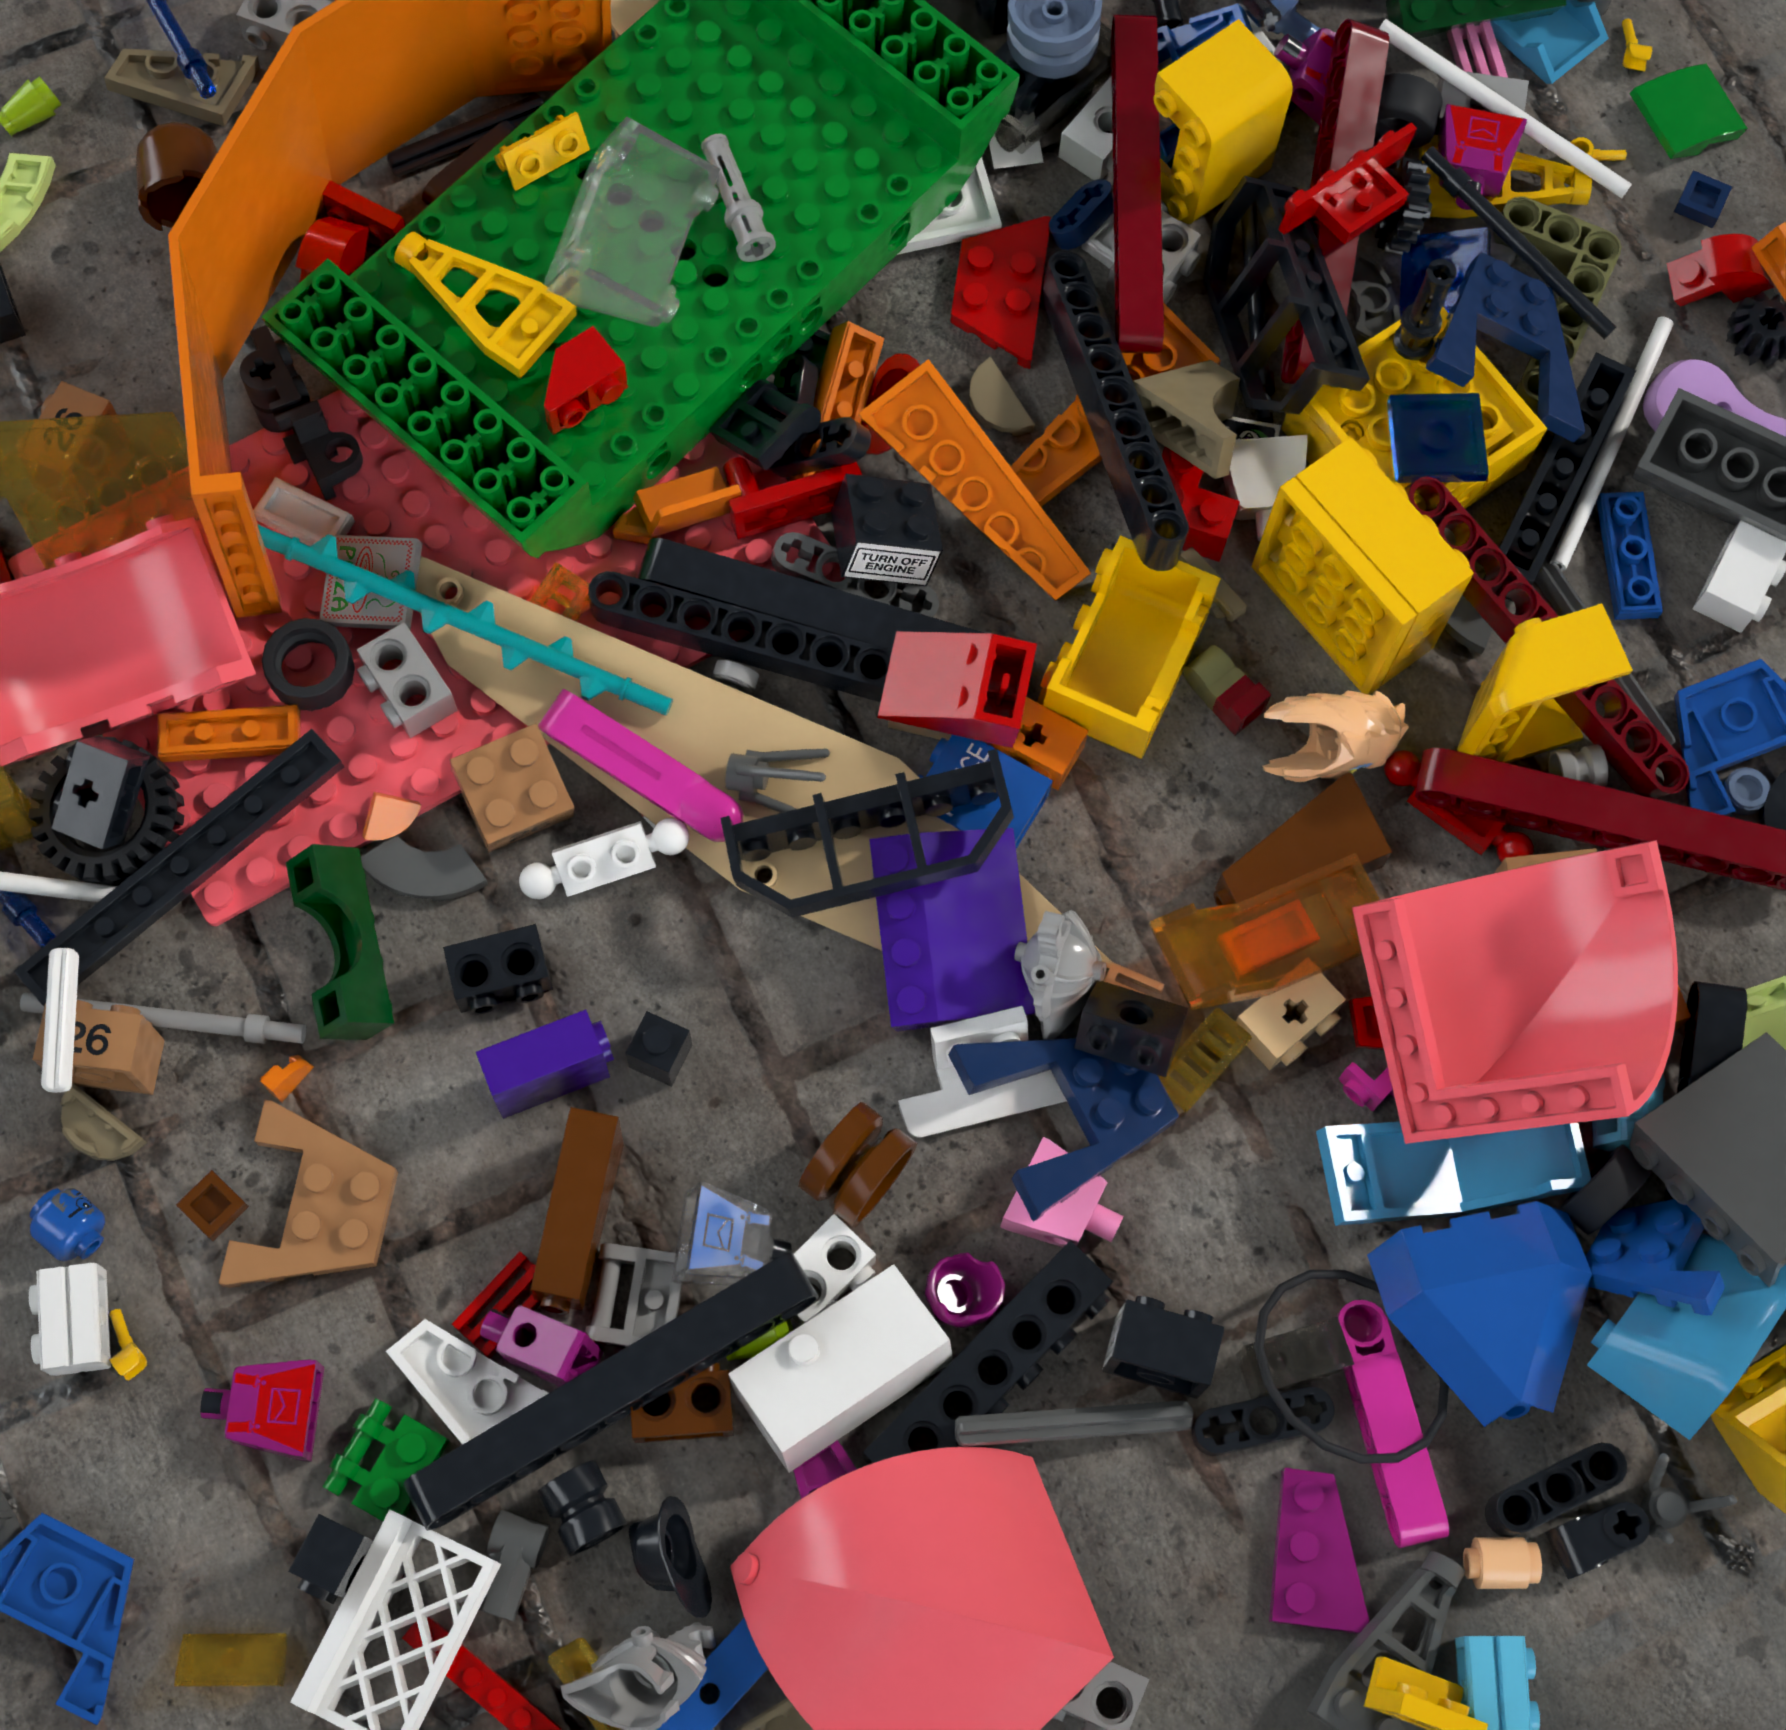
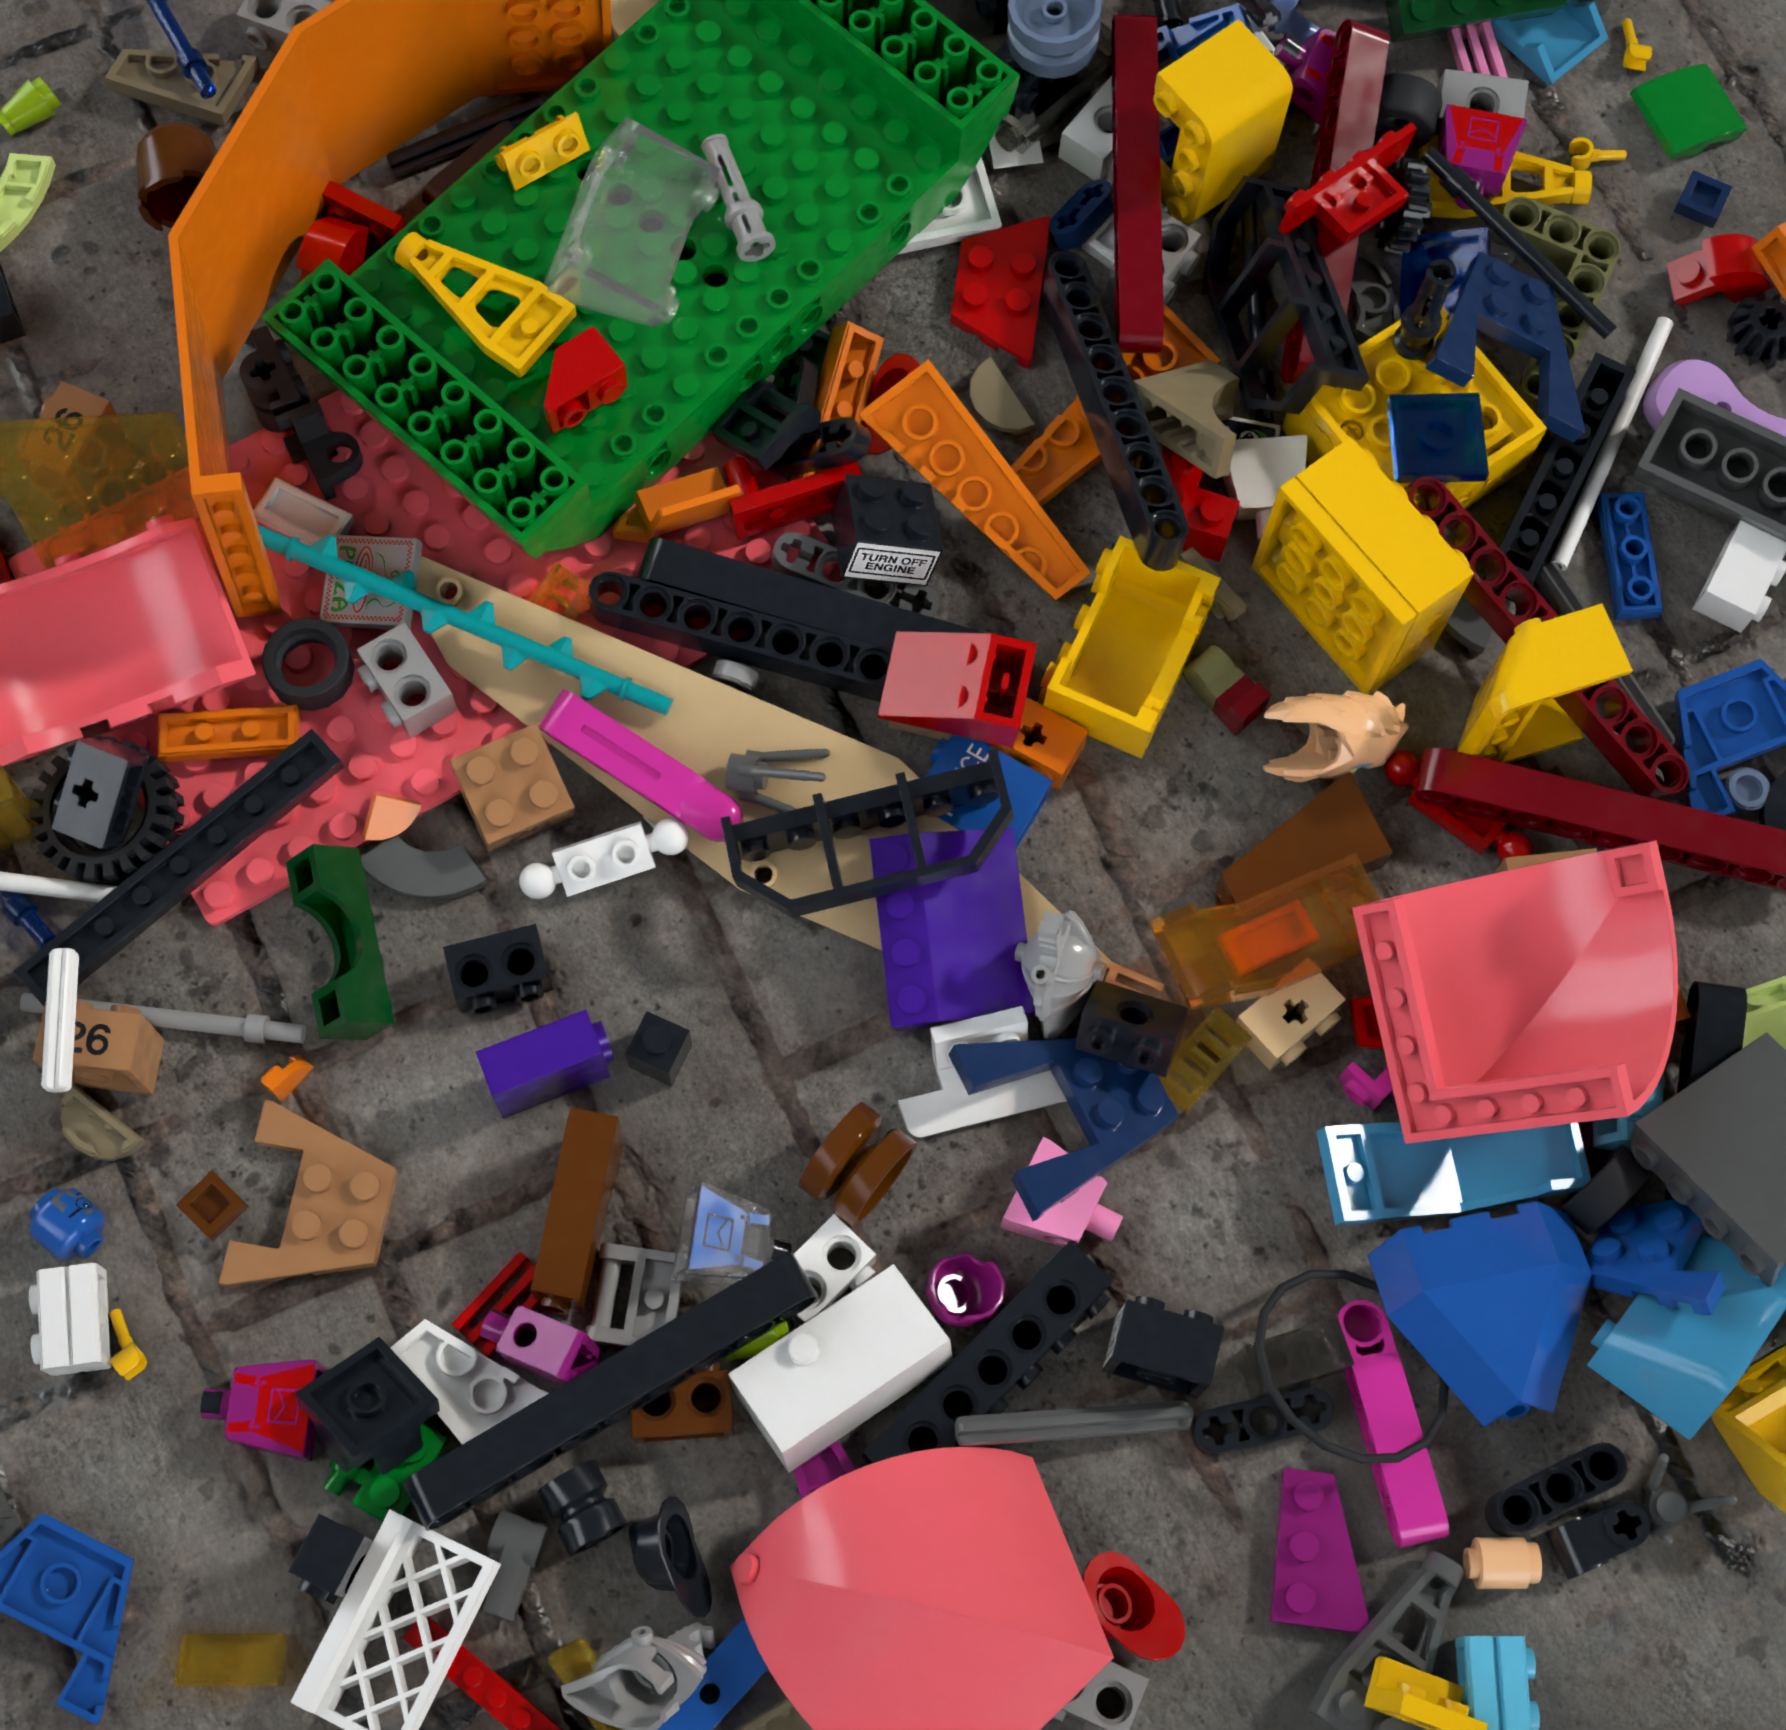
white piece [1379,19,1632,199] -> none
light grey wheel [1548,744,1608,787] -> none
none -> black panel [295,1337,440,1475]
none -> red piece [1082,1551,1185,1662]

